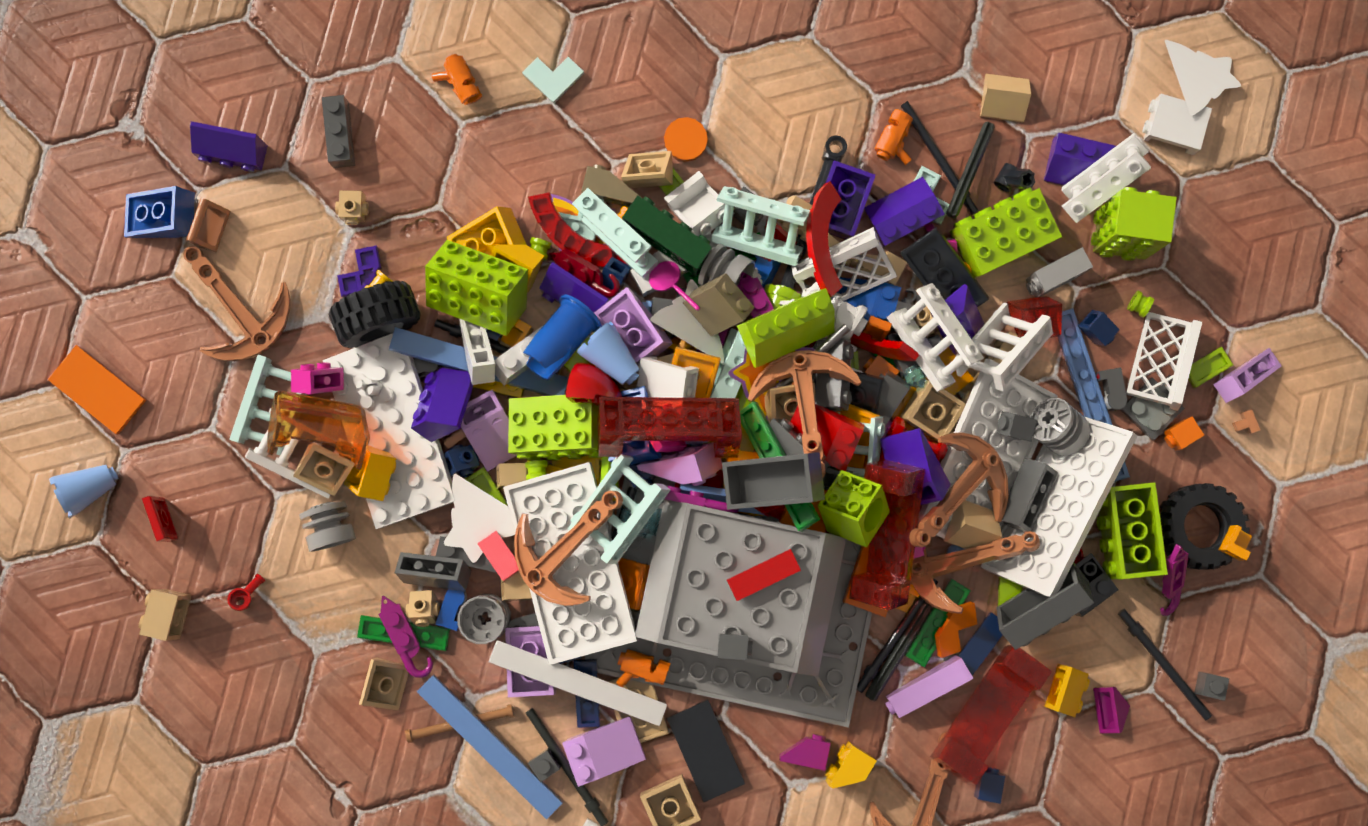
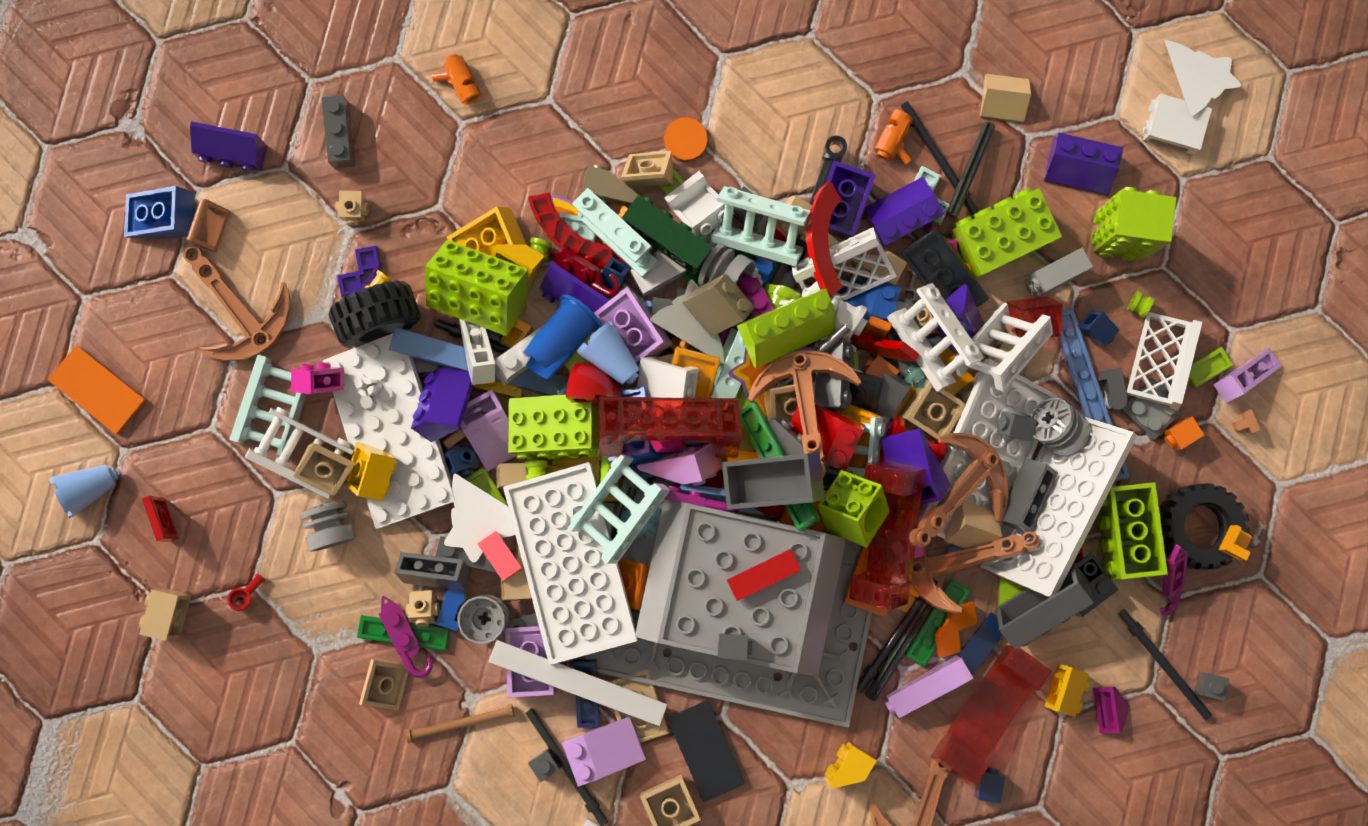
clear orange windscreen [267,391,370,470] -> none
medium blue tile [417,674,563,820] -> none
nougat piece [514,491,623,606] -> none
light aqua tile [522,57,584,104] -> none
orange piece [616,649,671,687] -> none
dark pink piece [649,261,700,311] -> none
magenta slope [779,734,831,771] -> none
black piece [993,163,1036,193] -> none
white fence [1062,133,1151,223] -> none

